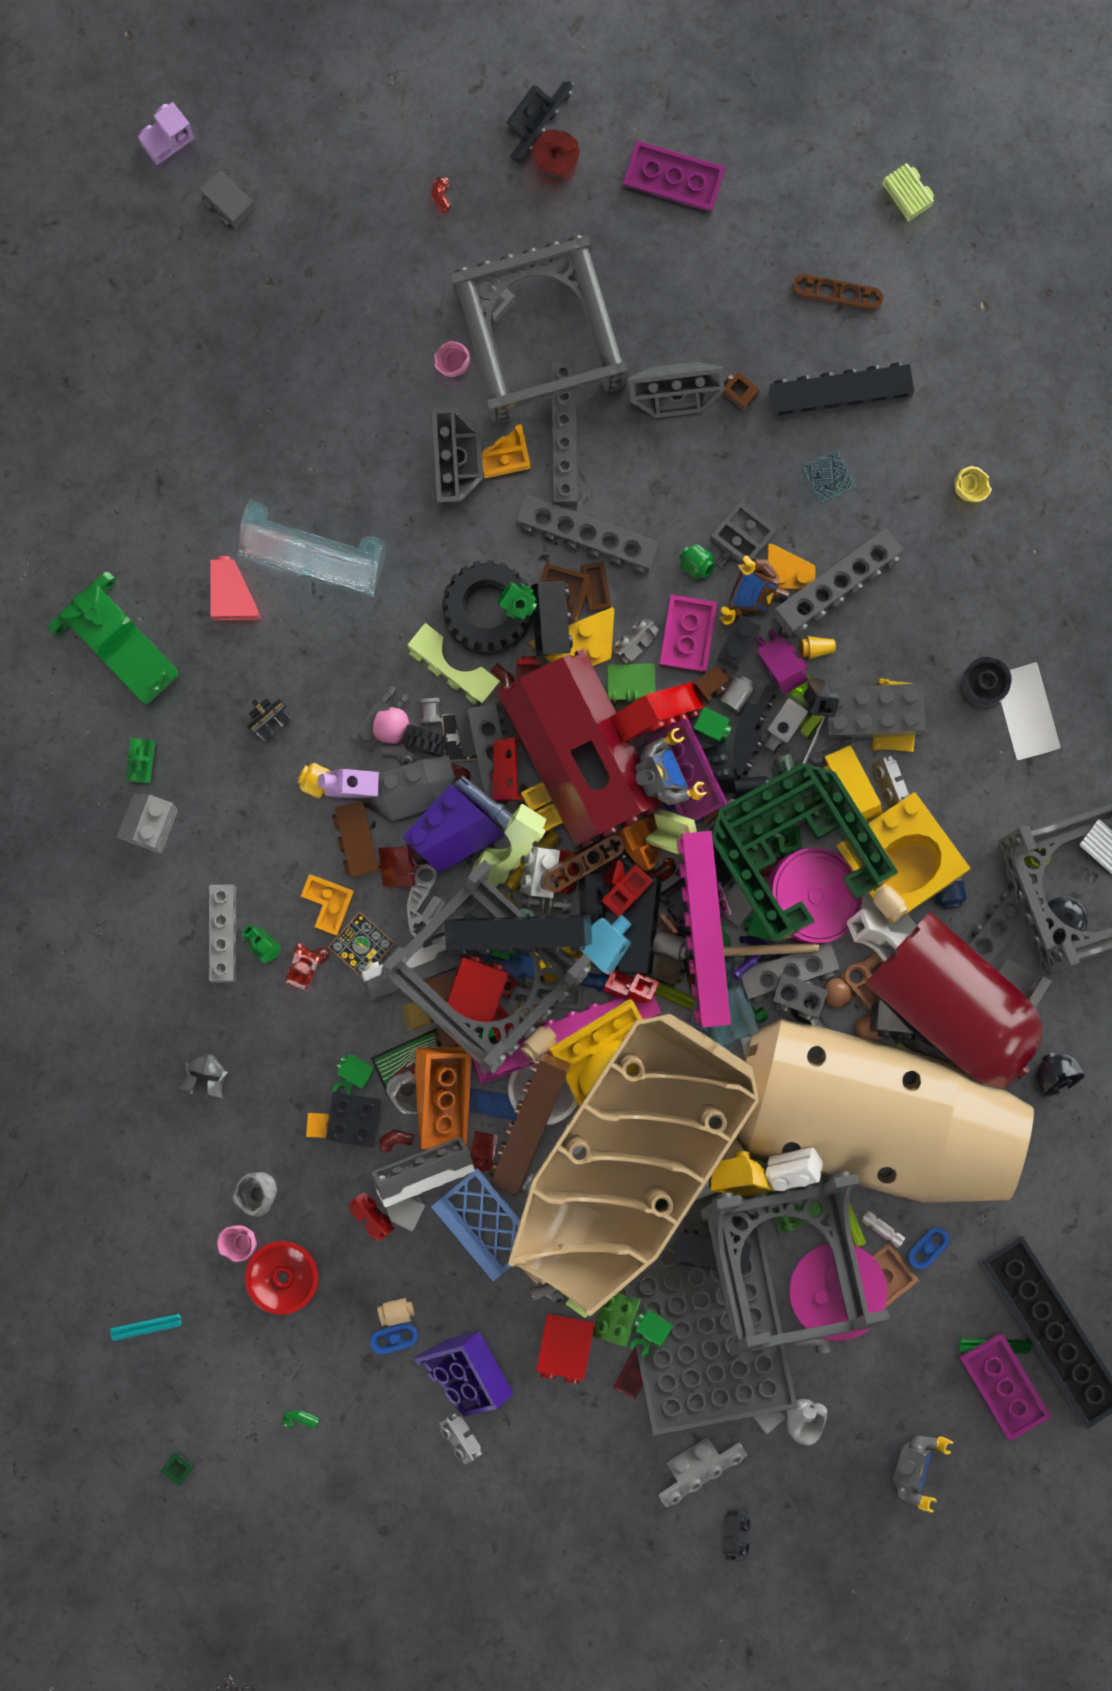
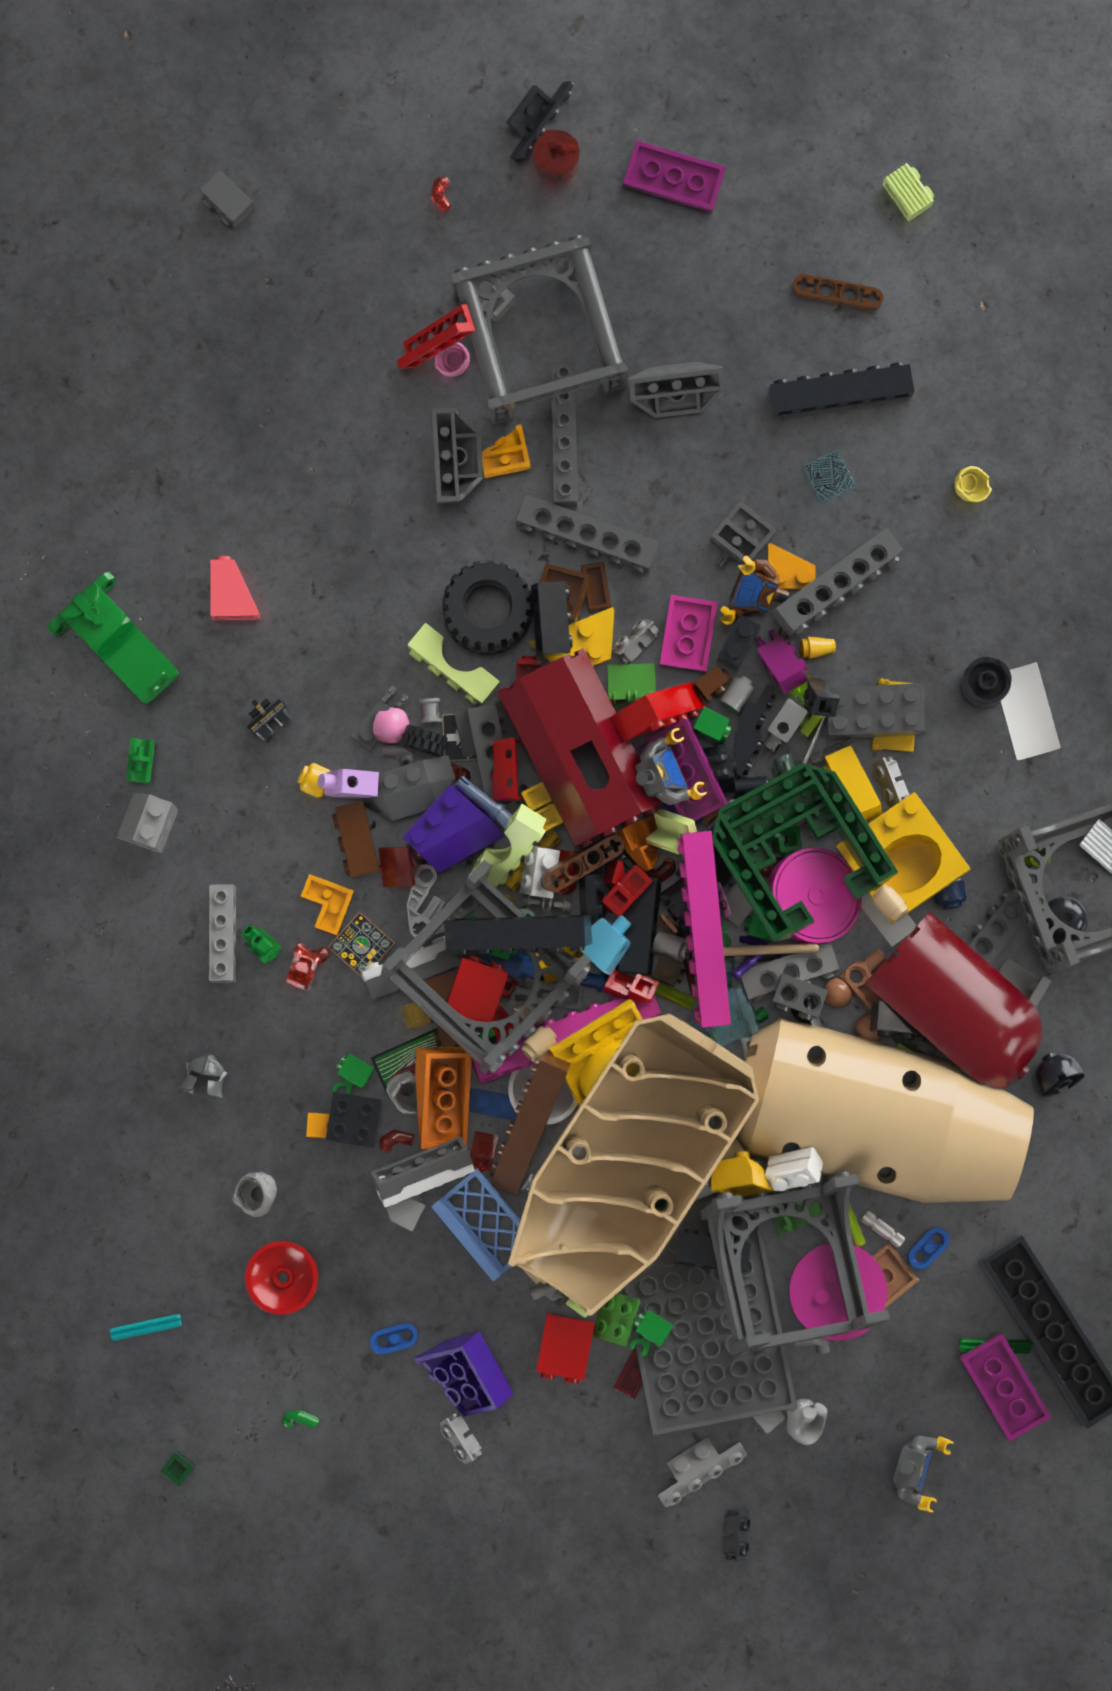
lavender brick [138,102,194,165] -> none
bright pink hair [217,1225,257,1262] -> none
windscreen [238,499,388,596] -> none
red hinge [348,1192,395,1242] -> none
tan brick [378,1298,415,1327] -> none
clear red arm [491,663,514,691] -> none
green brick [497,581,537,620] -> none
green head [679,544,715,580] -> none
reddish brown brick [723,371,760,412] -> none
white arch [847,909,909,962] -> none
none -> red fence [397,304,476,369]

